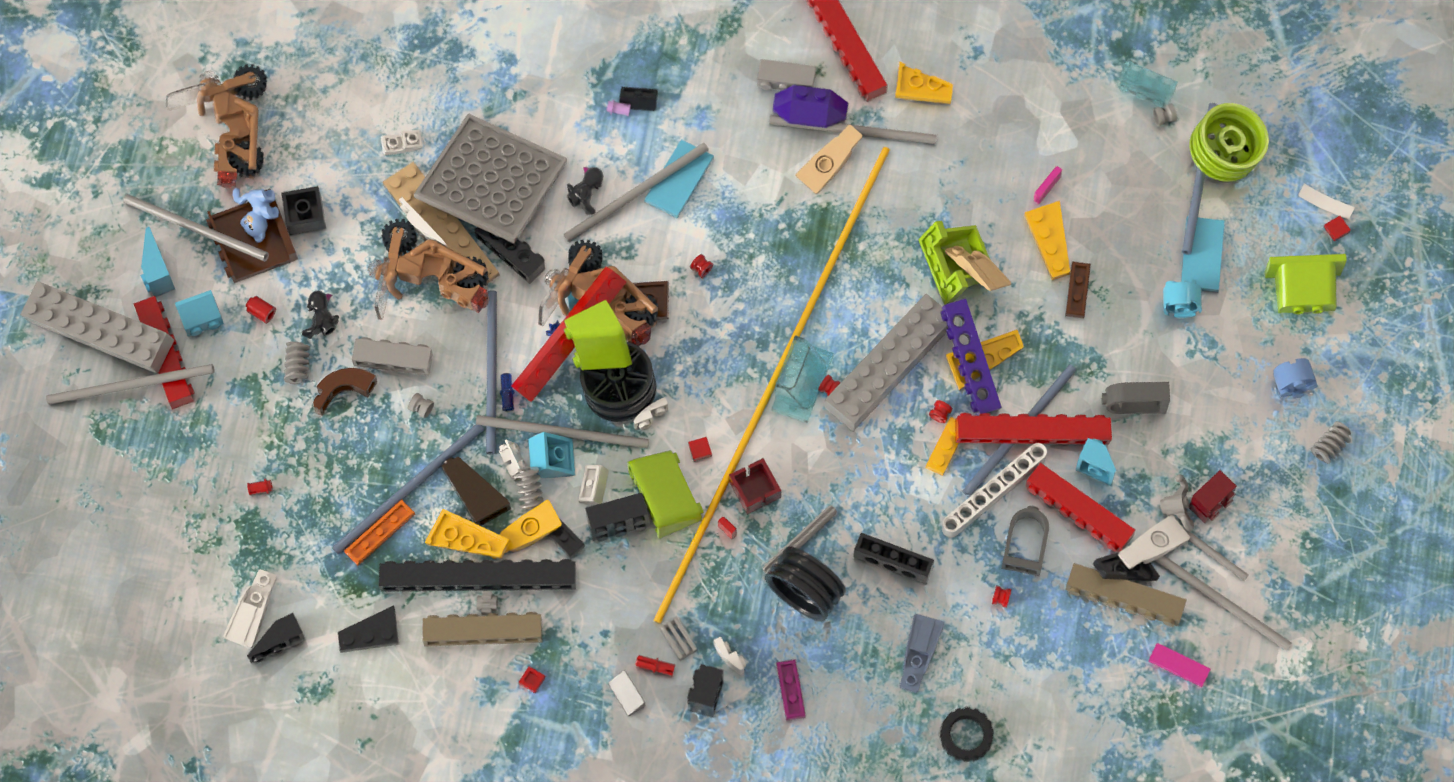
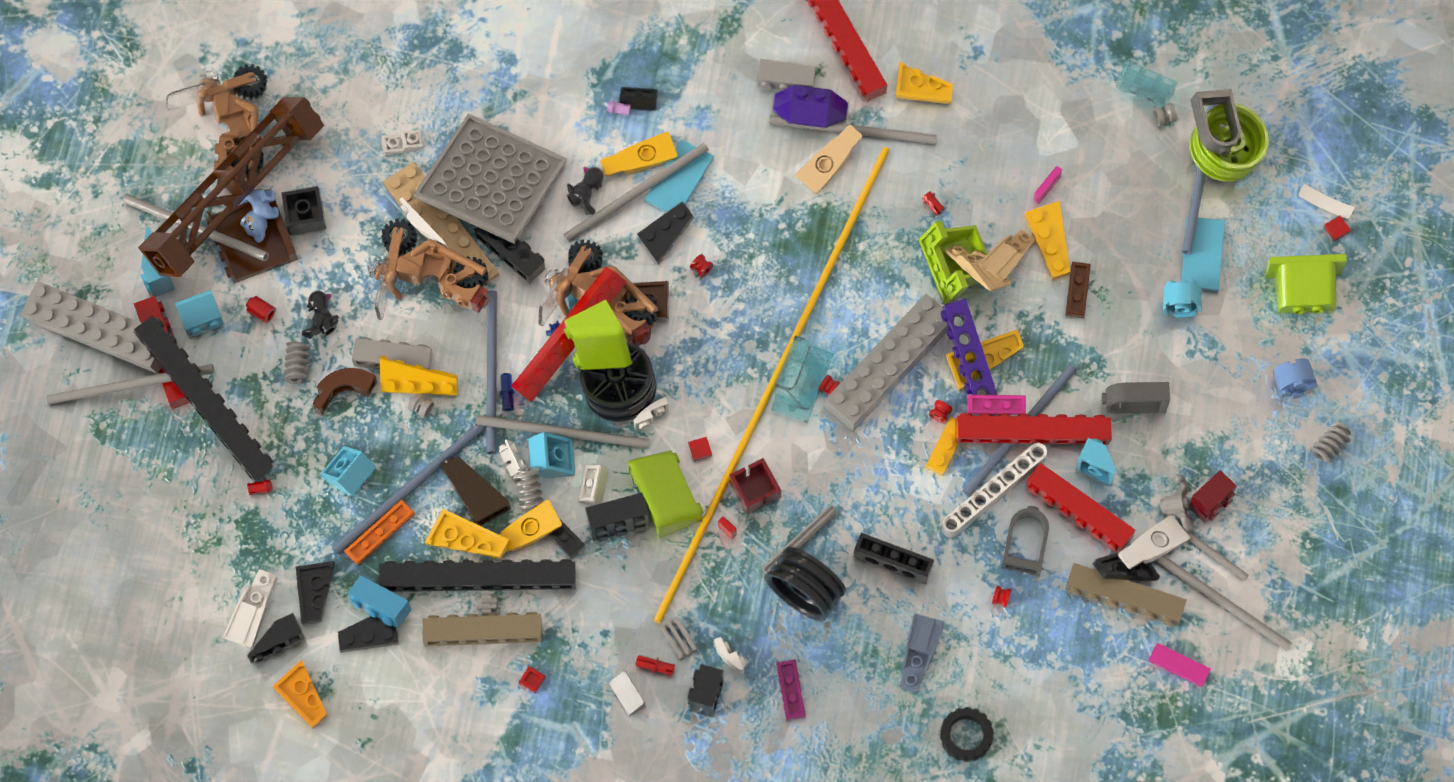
none -> black brick [133,315,274,483]
none -> reddish brown piece [138,97,325,277]
none -> light orange wing [272,660,328,729]
none -> black wing [295,561,335,624]
none -> medium azure slope [320,446,376,496]
none -> dark azure brick [347,576,412,628]
none -> yellow wing [380,355,458,395]
none -> yellow piece [600,132,678,177]
none -> black wing [637,201,694,264]
none -> red pin [922,191,945,216]
none -> dark pink tile [967,395,1026,415]
none -> tan piece [979,230,1036,281]
none -> window [1190,89,1241,155]

